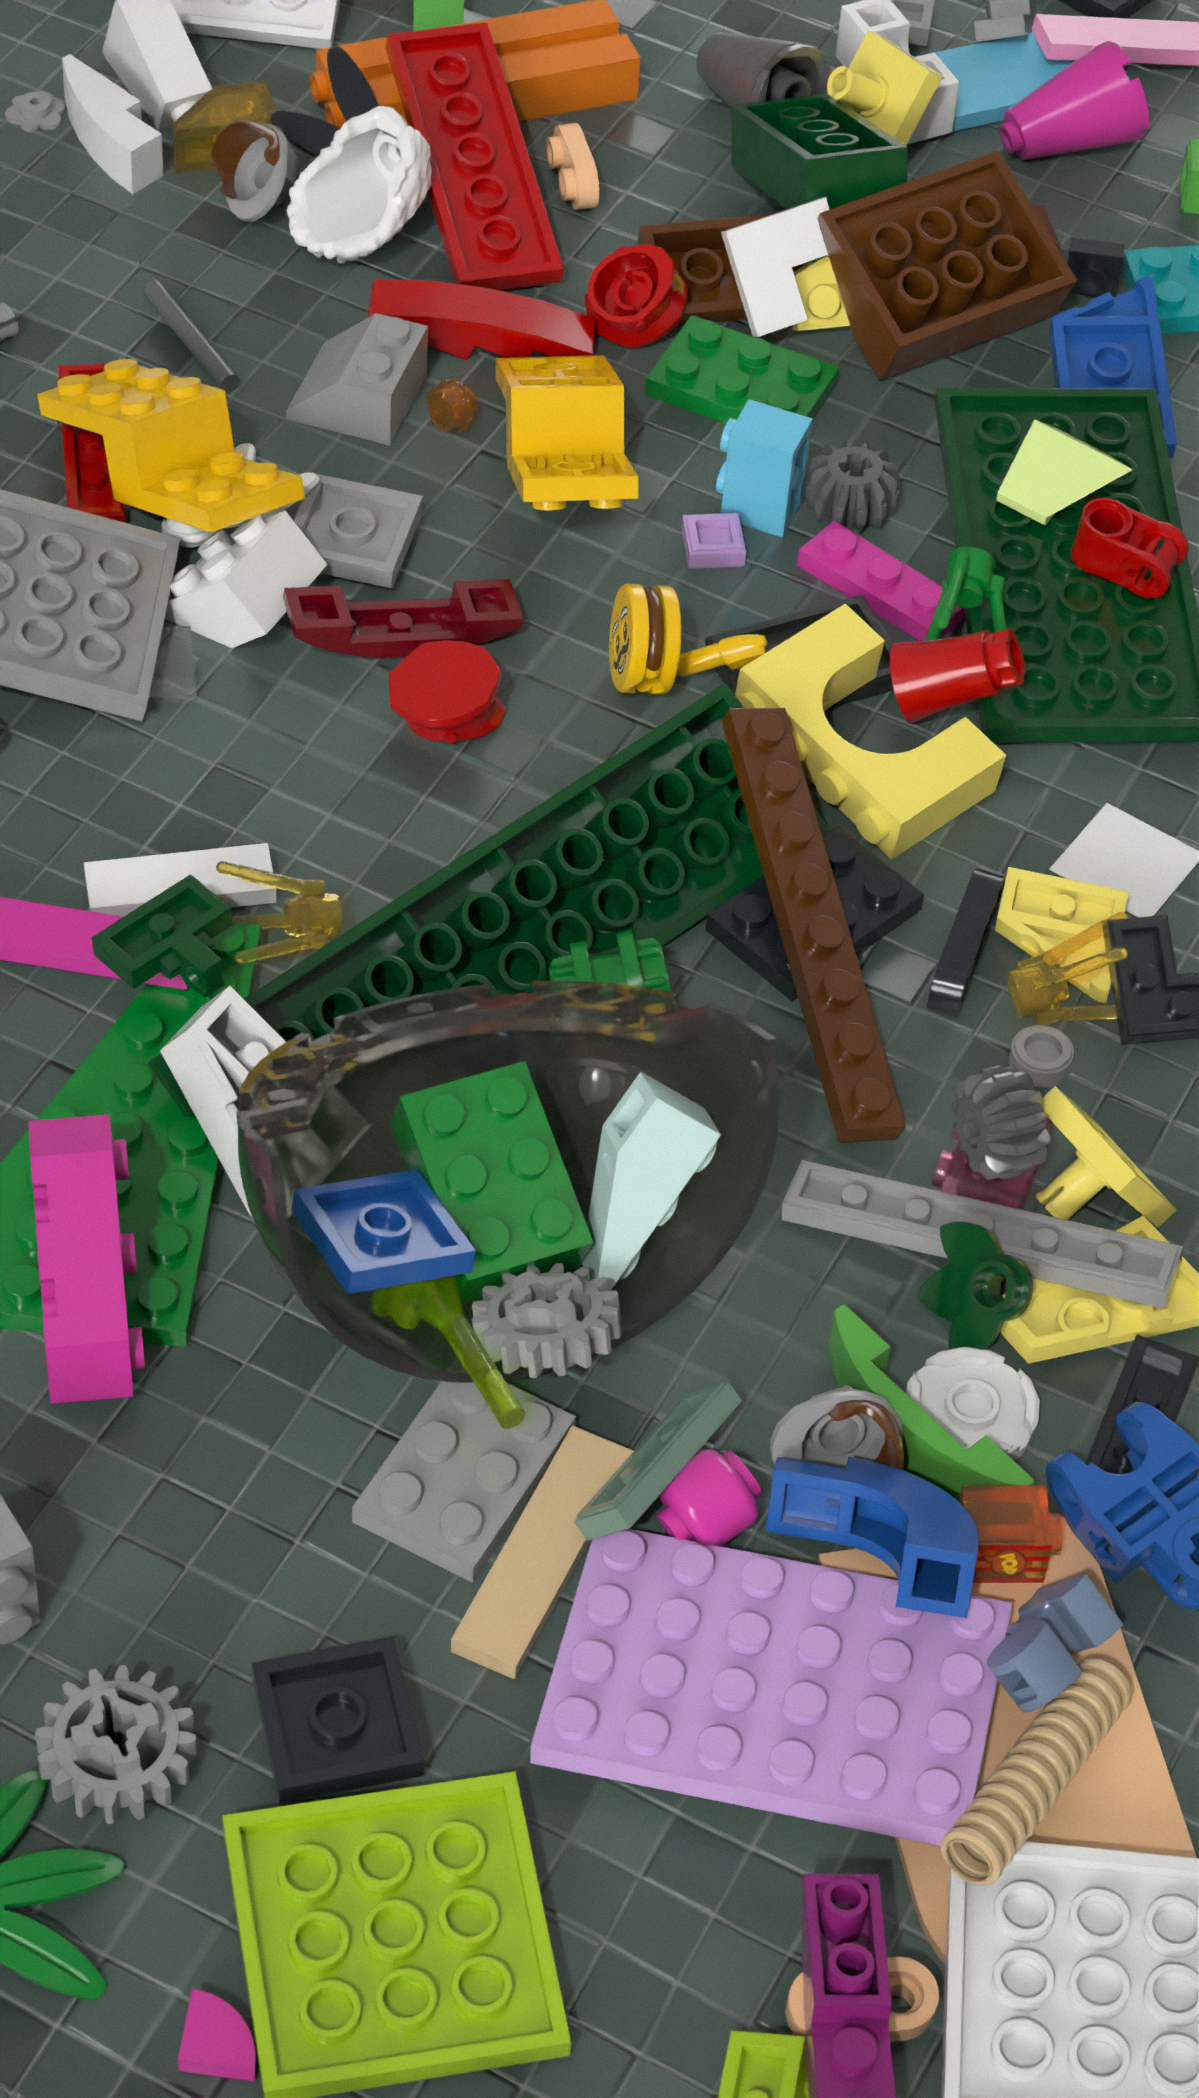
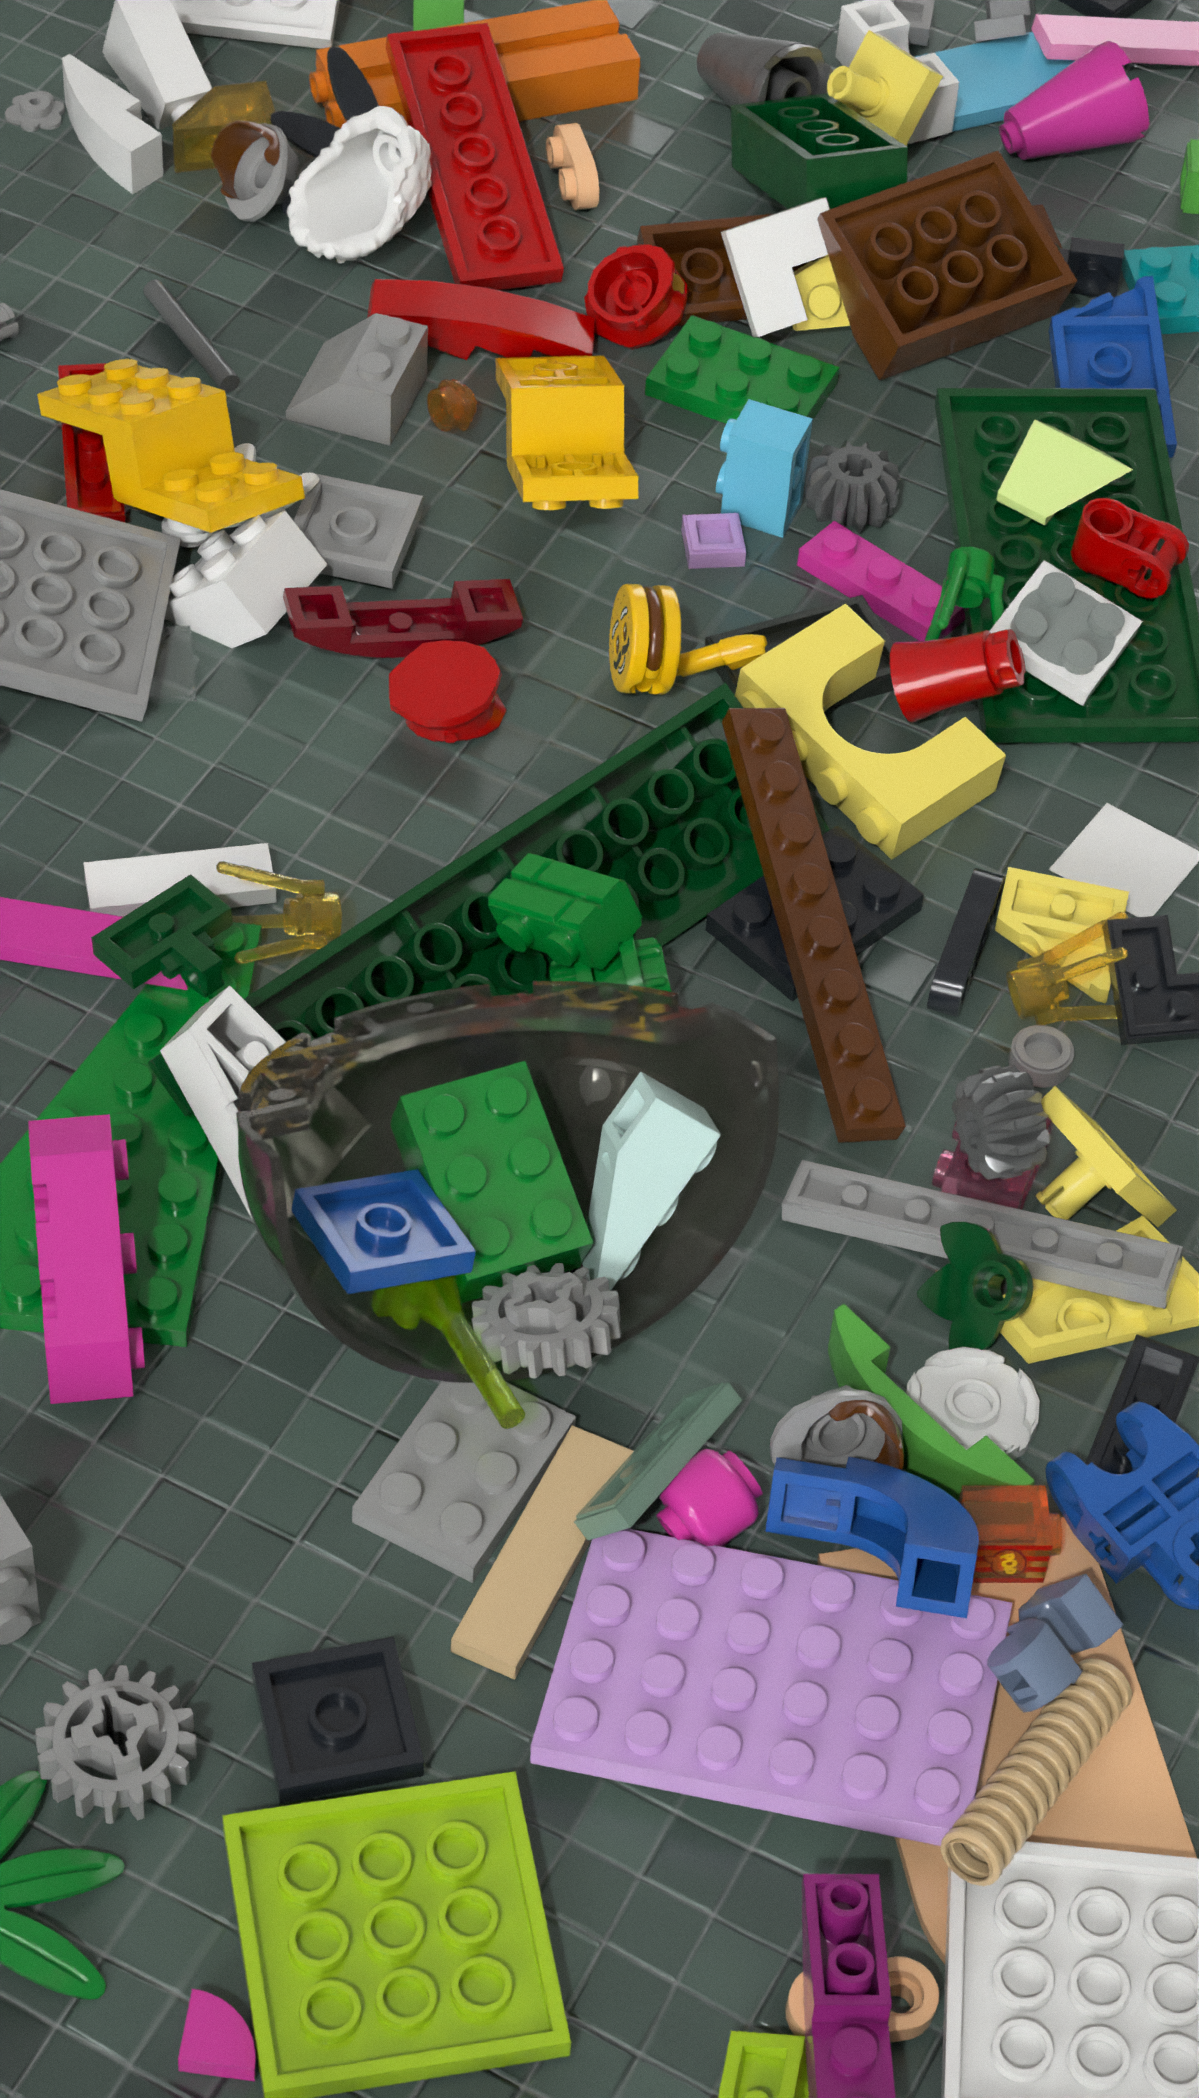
none -> green brick [488,853,642,970]
none -> light grey piece [990,560,1143,706]

